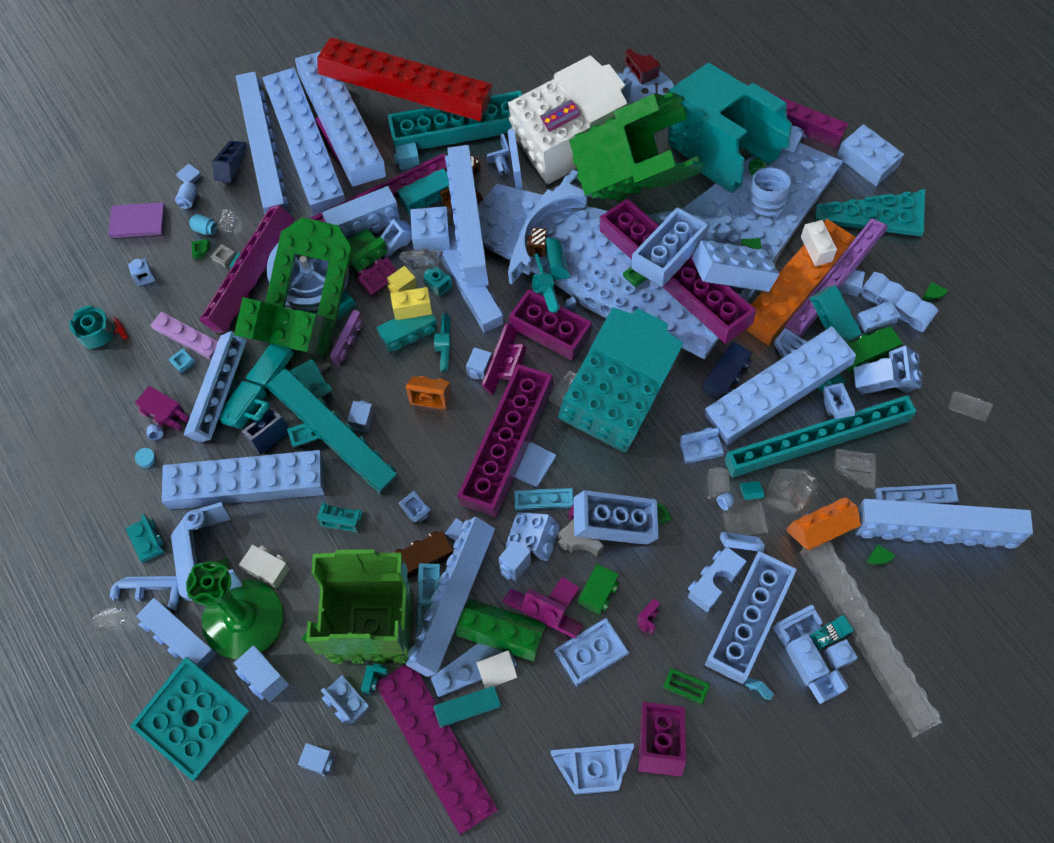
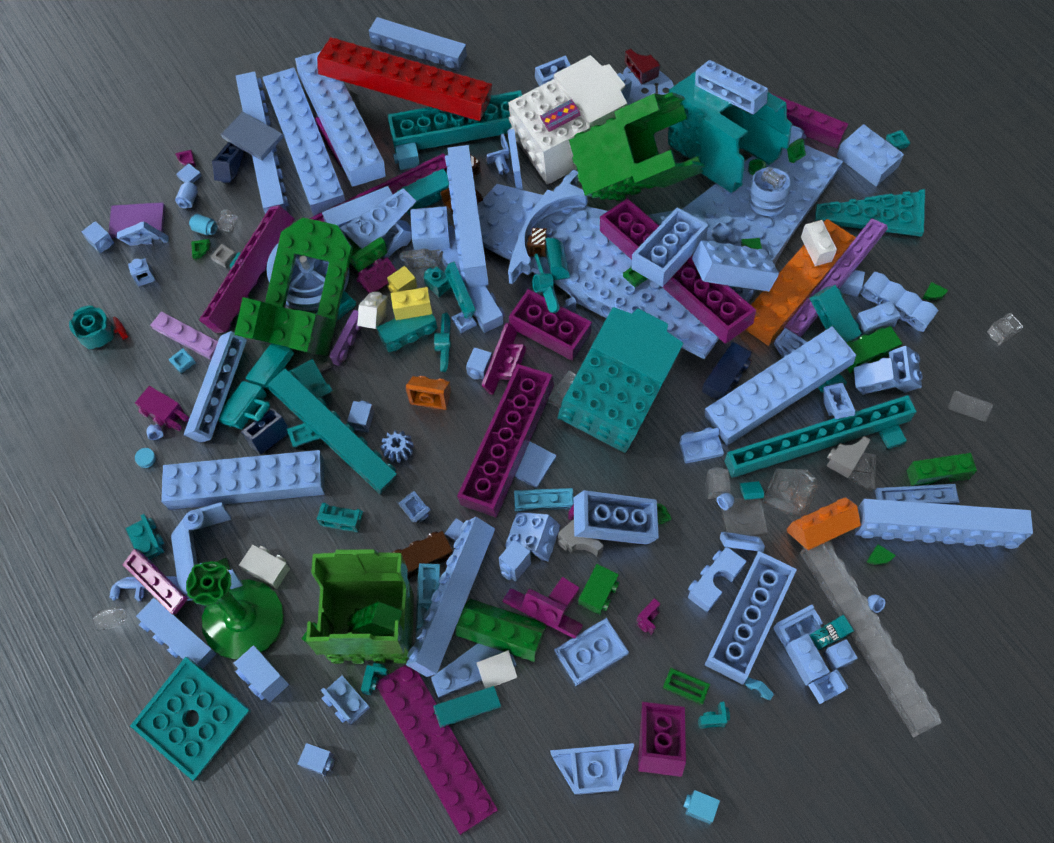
none -> light blue brick [81,221,114,254]
none -> light blue wing [117,222,169,246]
none -> tile [122,549,188,615]
none -> magenta tile [175,149,196,167]
none -> sand blue tile [221,111,283,160]
none -> light blue wing [340,188,416,249]
none -> green brick [347,602,403,636]
none -> white brick [358,292,388,329]
none -> light blue brick [369,17,467,70]
none -> light blue gear [381,430,414,464]
none -> teal tile [445,261,476,319]
none -> light blue tile [451,312,476,333]
none -> light blue brick [535,55,570,86]
none -> medium azure brick [683,790,720,824]
none -> light blue brick [695,60,768,115]
none -> teal bracket [698,701,730,729]
none -> clear bush [761,167,786,190]
none -> green tile [787,138,806,163]
none -> light grey arch [827,436,870,478]
none -> light blue hinge [867,594,886,613]
none -> teal tile [879,424,907,449]
none -> teal tile [885,130,910,150]
none -> green arch [906,453,977,486]
none -> clear brick [987,312,1023,346]

